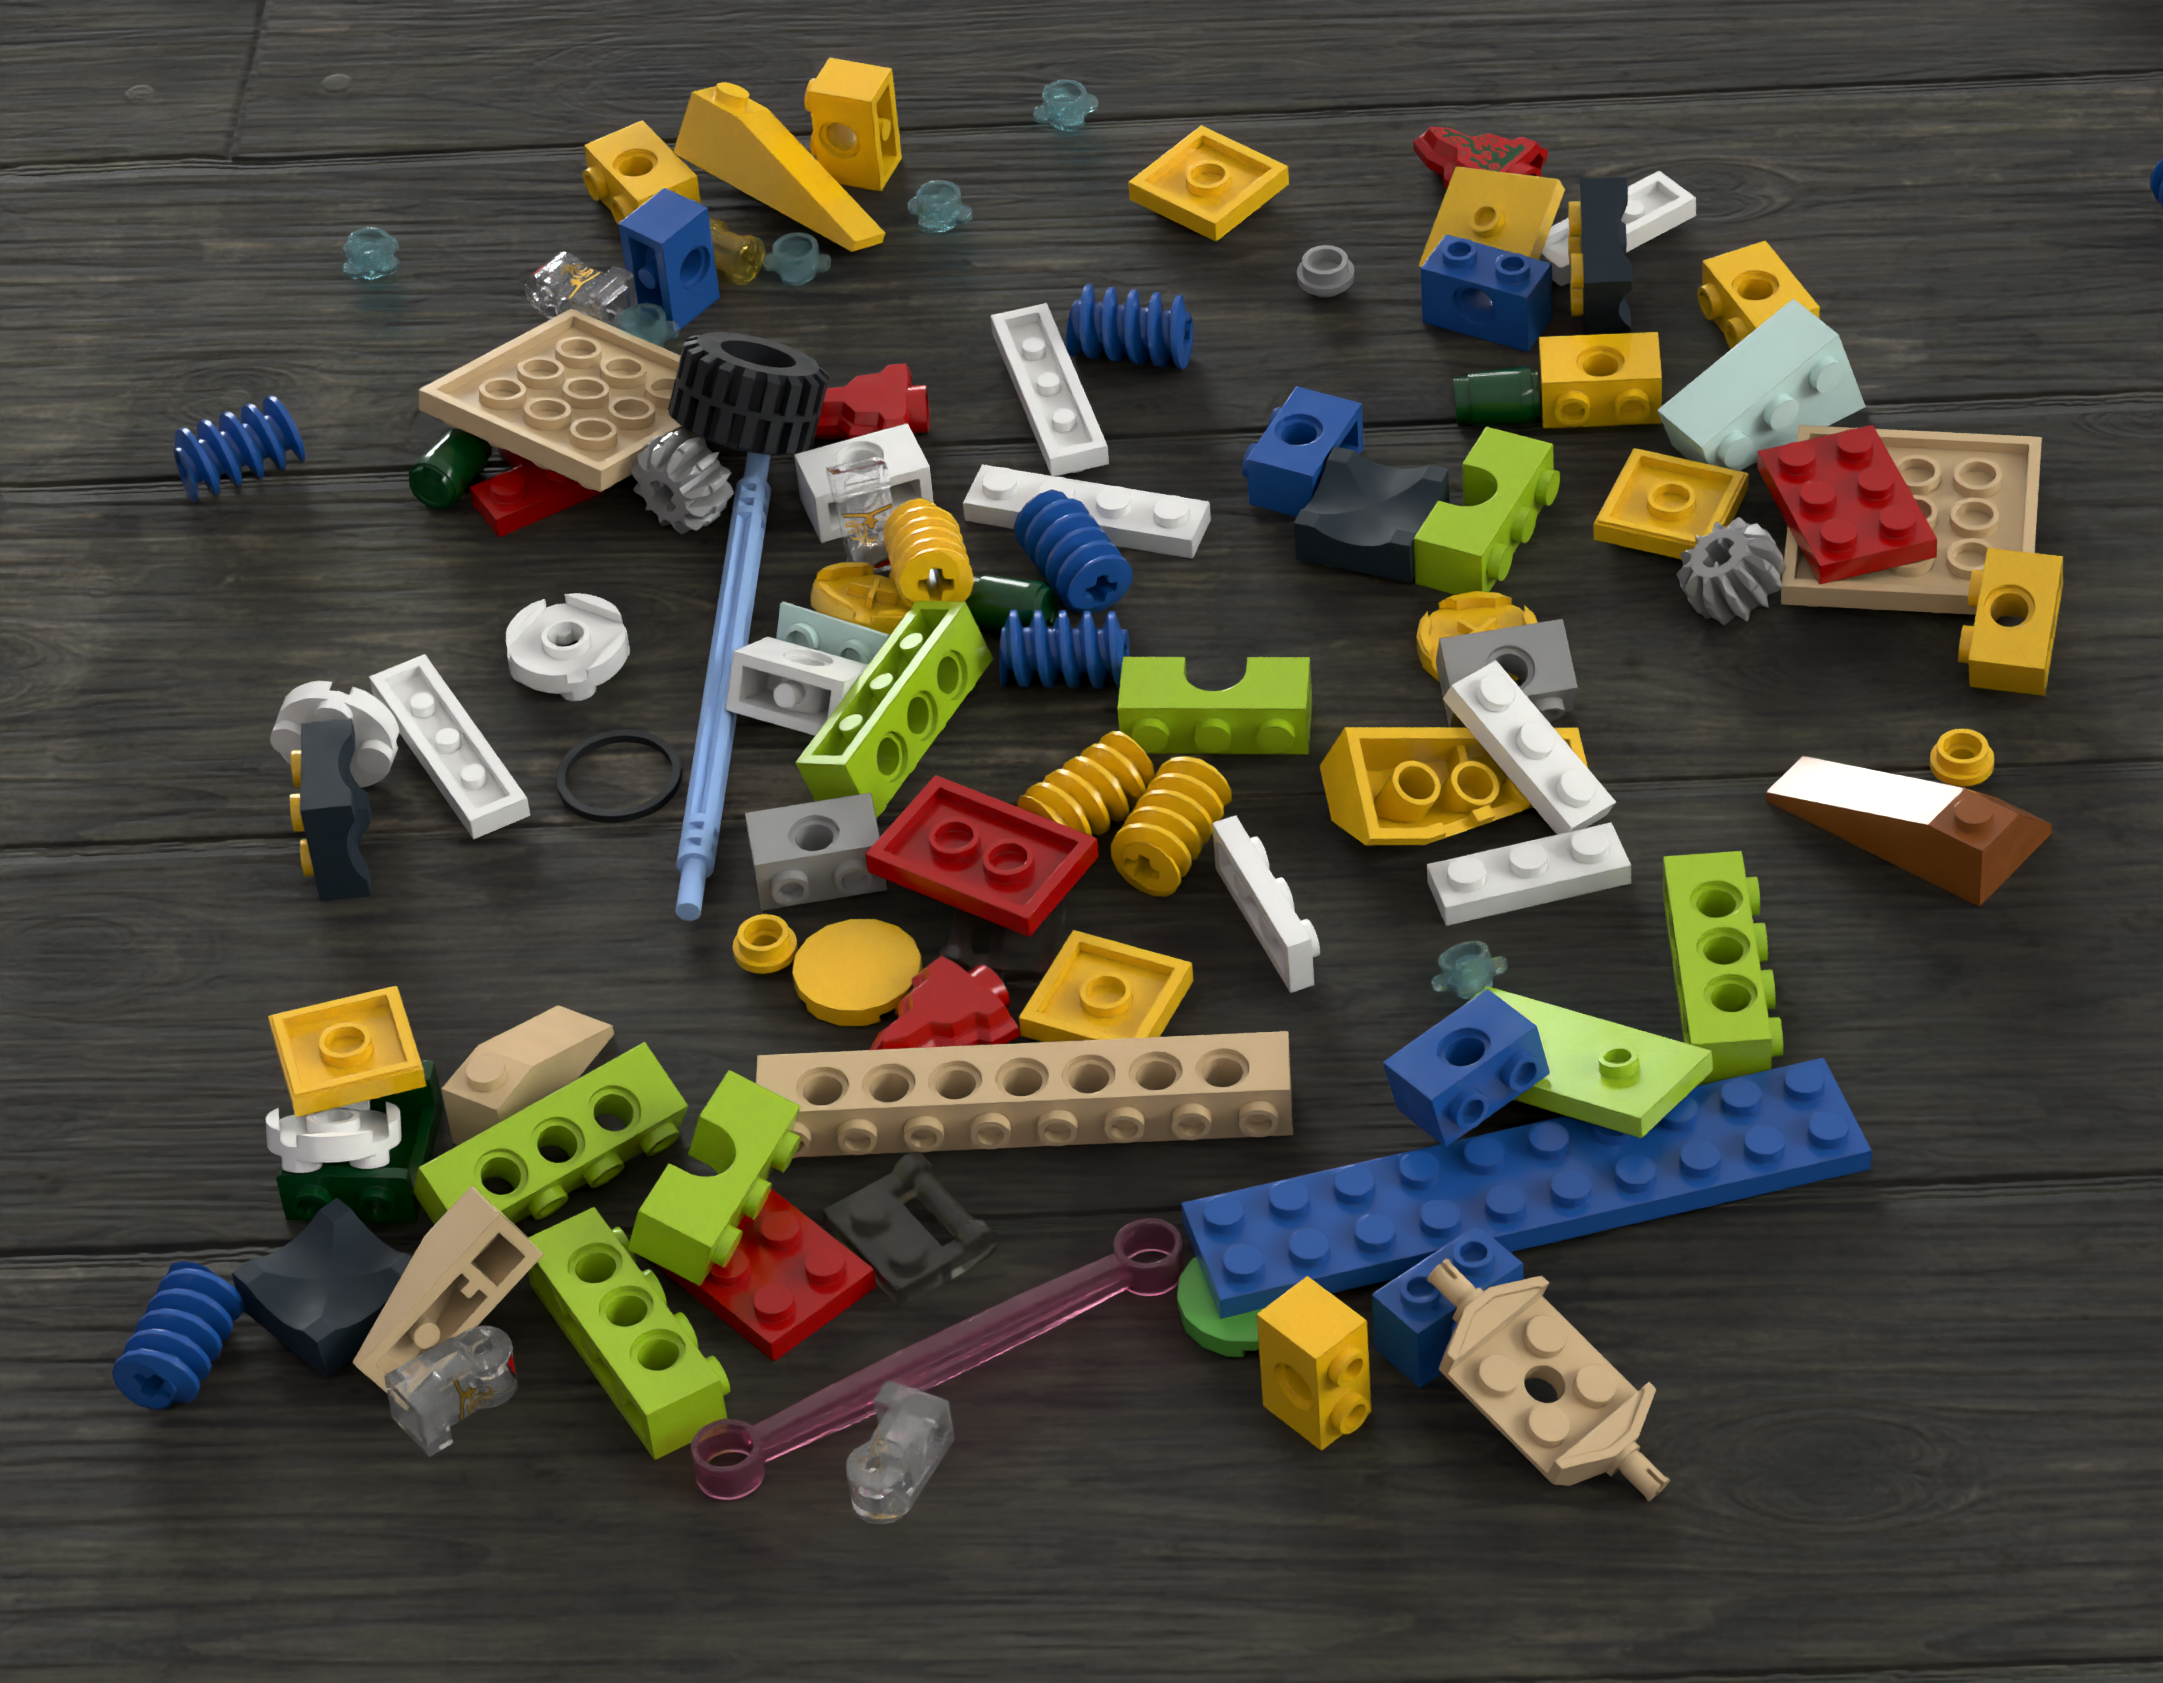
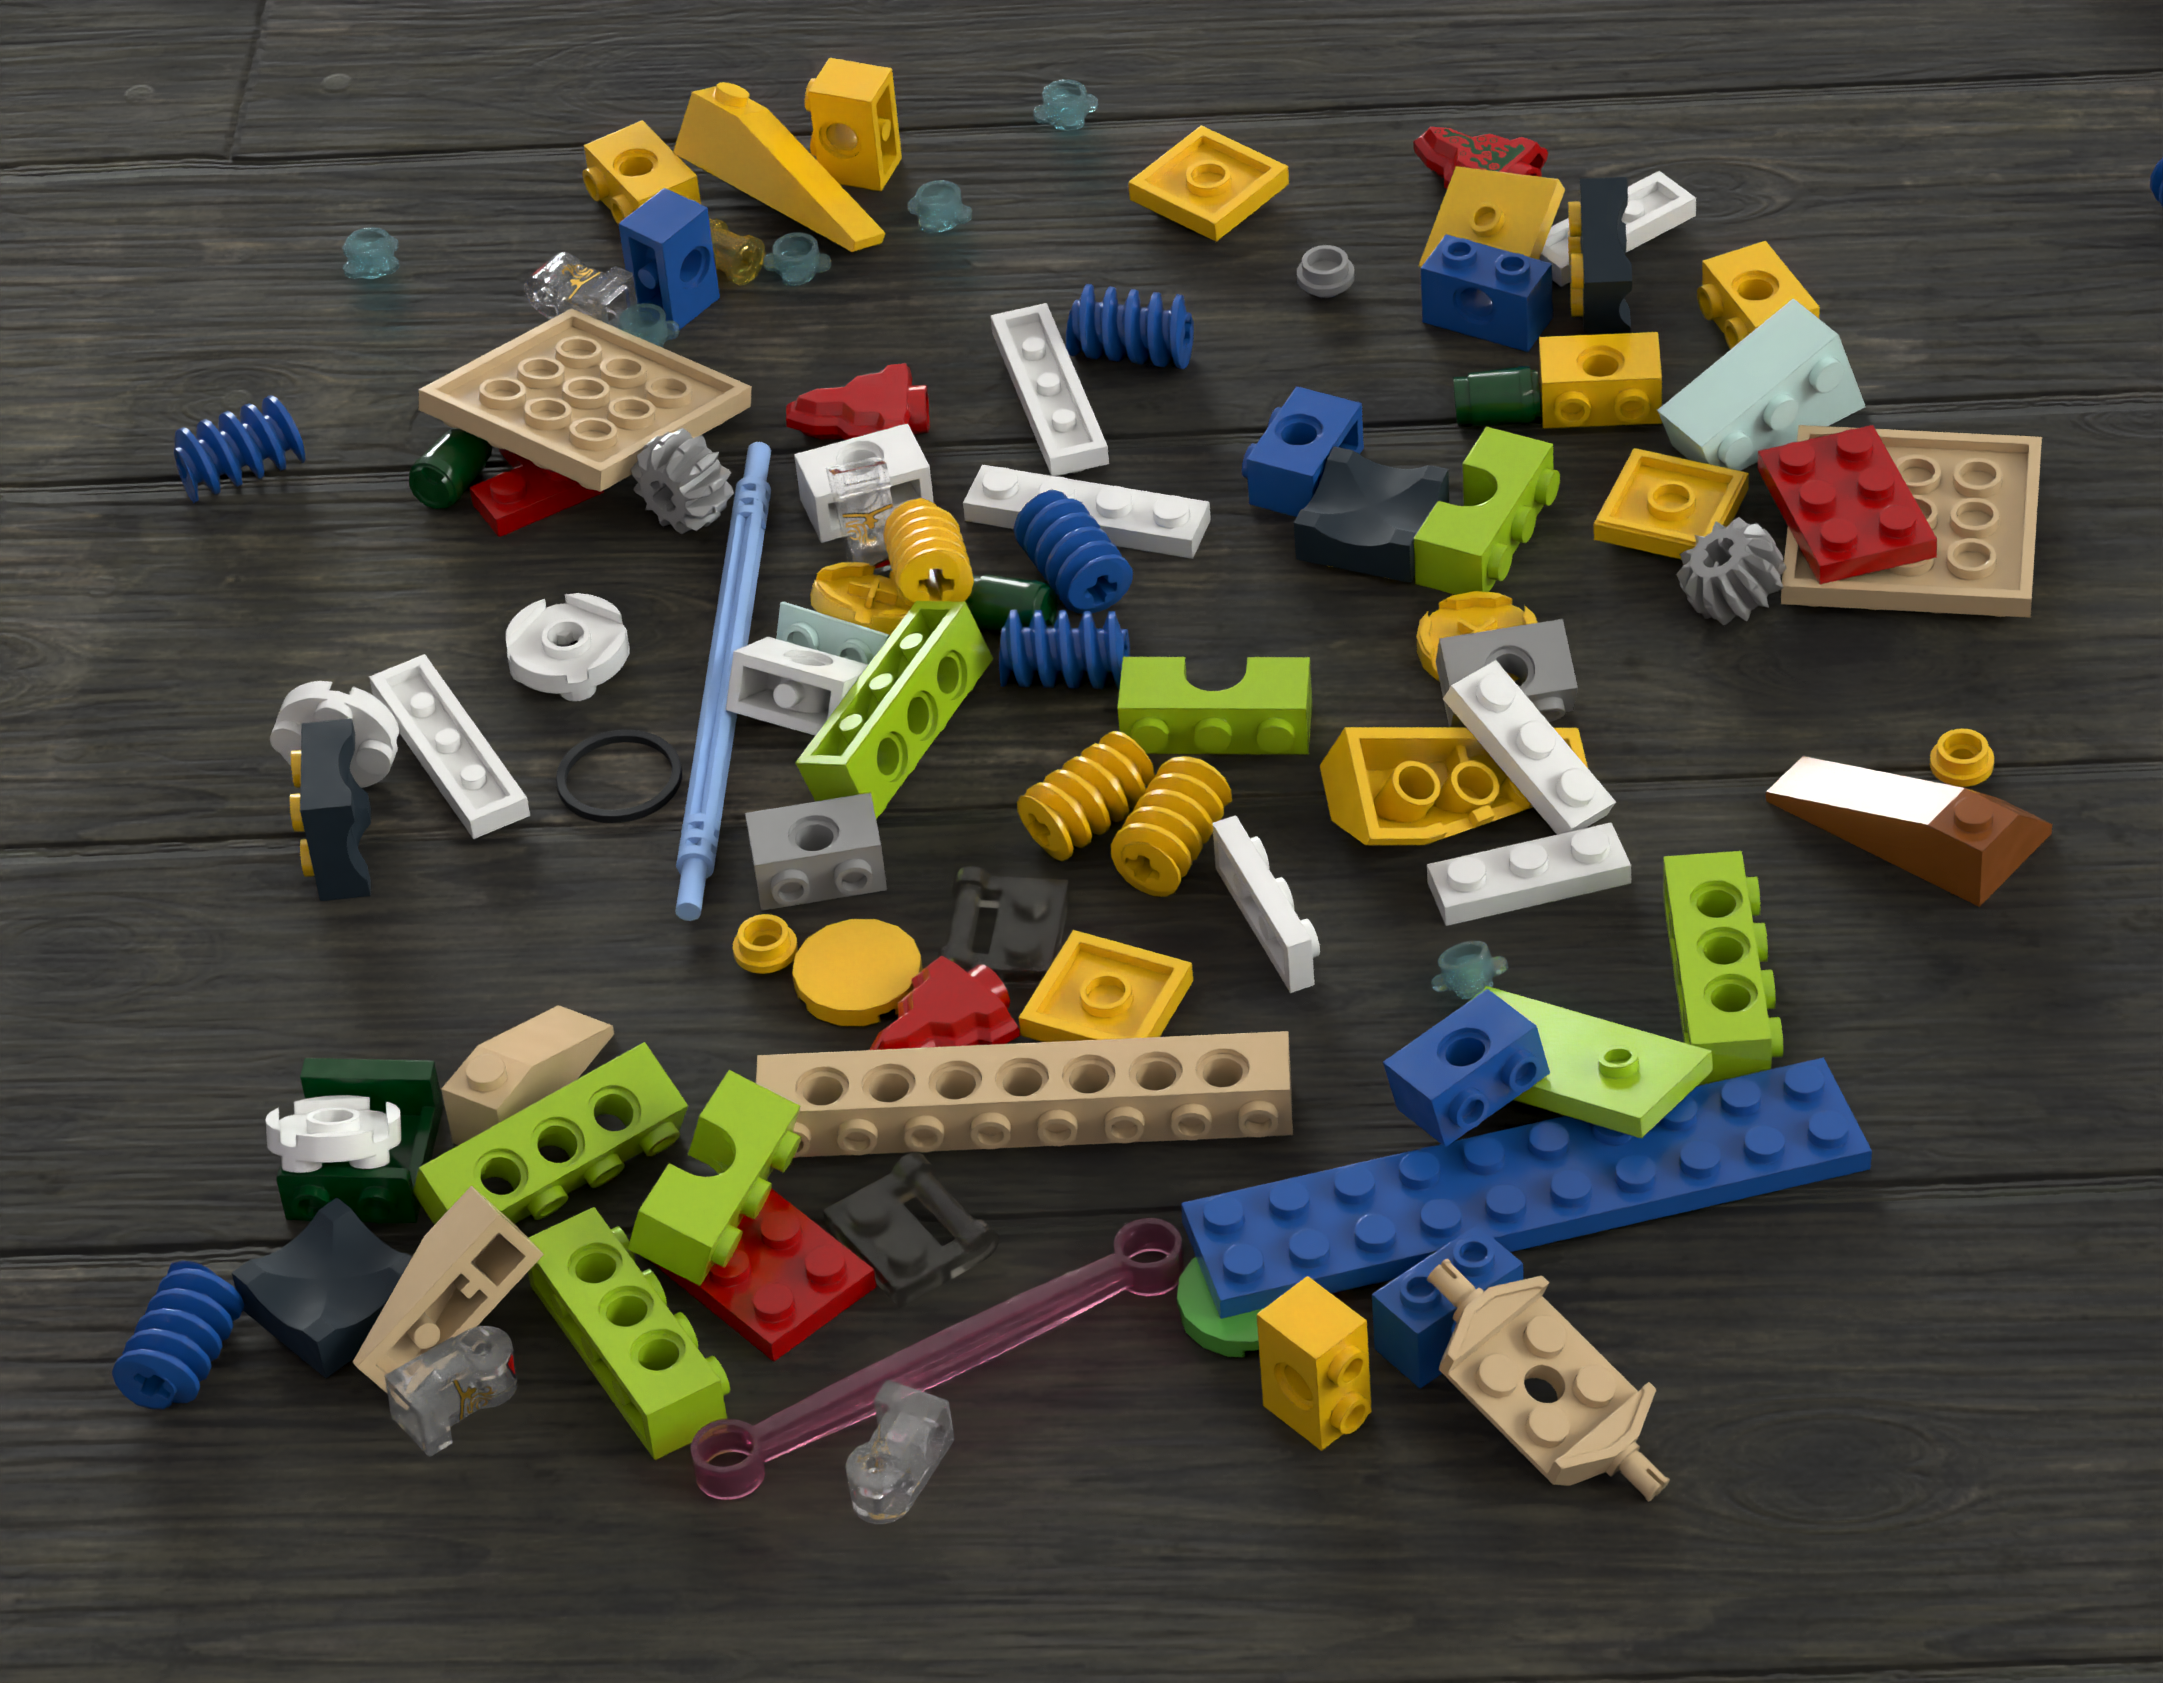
yellow plate [268,986,426,1117] -> none
black tyre [668,332,830,455] -> none
red plate [865,775,1099,937] -> none
yellow brick [1958,547,2063,696] -> none

